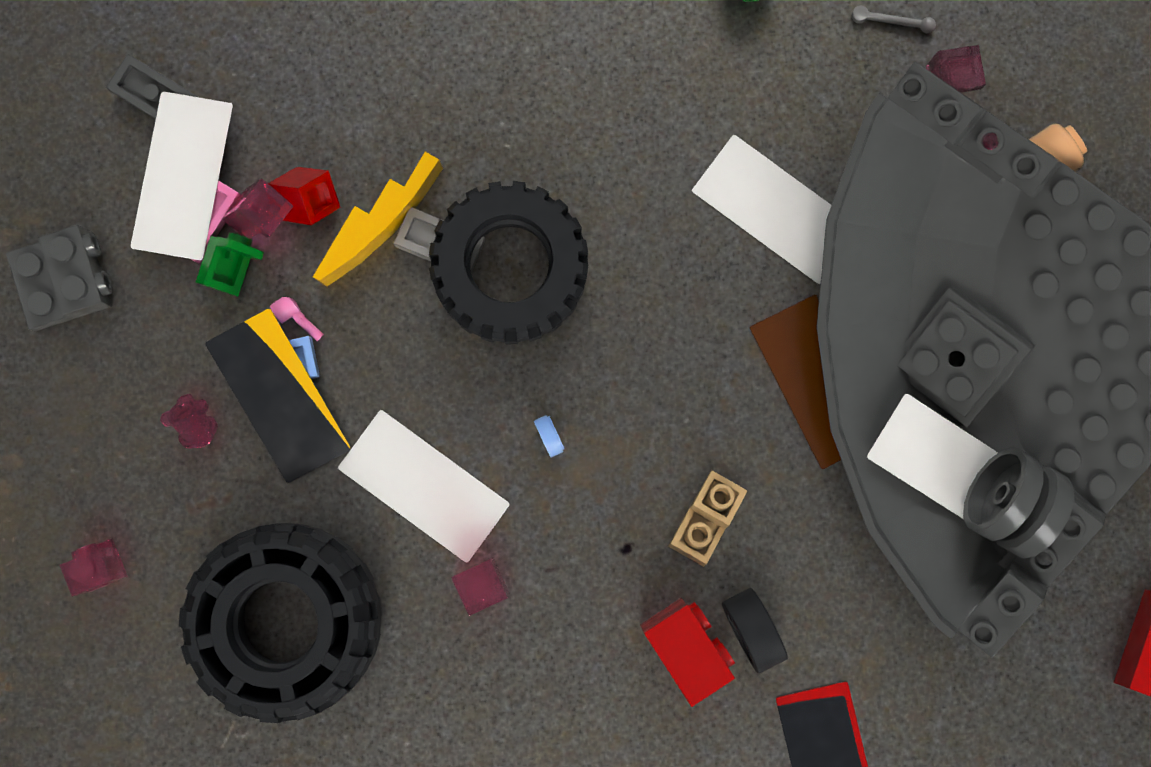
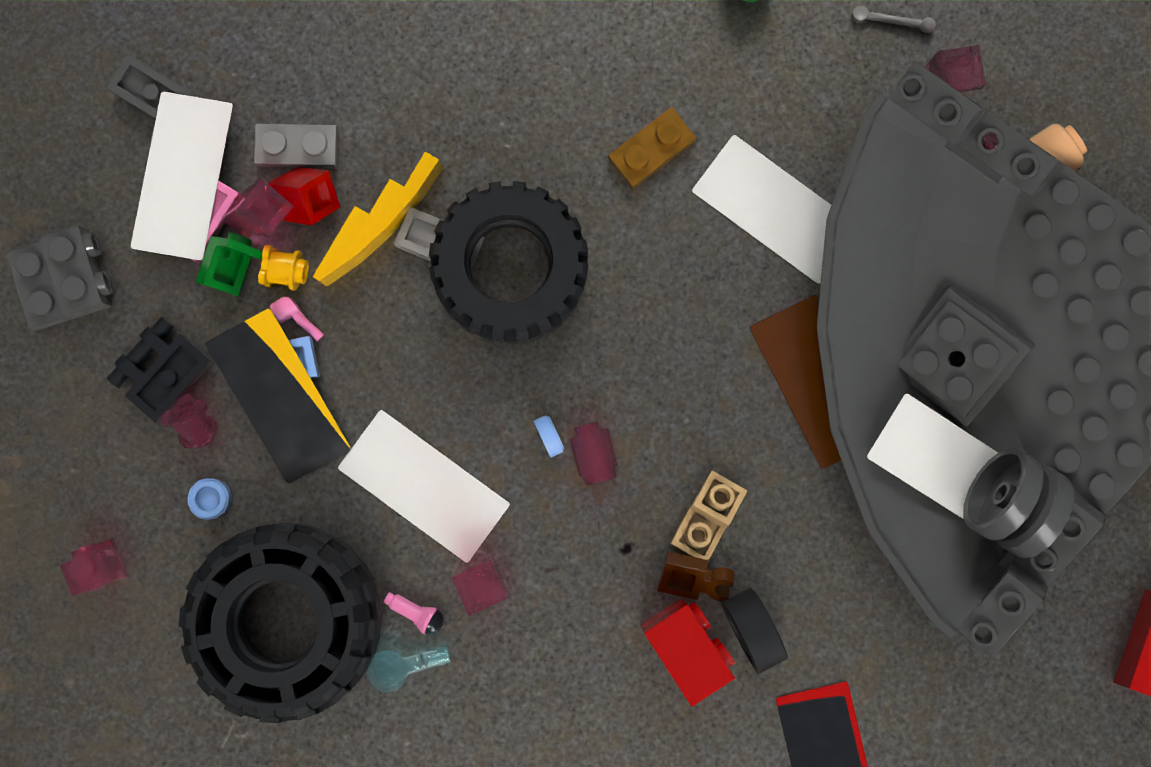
none -> black plate [107,316,214,423]
none -> light blue tile [187,478,232,520]
none -> light grey plate [254,124,339,169]
none -> yellow brick [258,244,309,291]
none -> clear light blue plate [367,647,450,692]
none -> bright pink piece [384,592,444,635]
none -> clear pink brick [568,422,618,485]
none -> pearl gold plate [608,107,697,190]
none -> reddish brown plate [657,551,735,602]

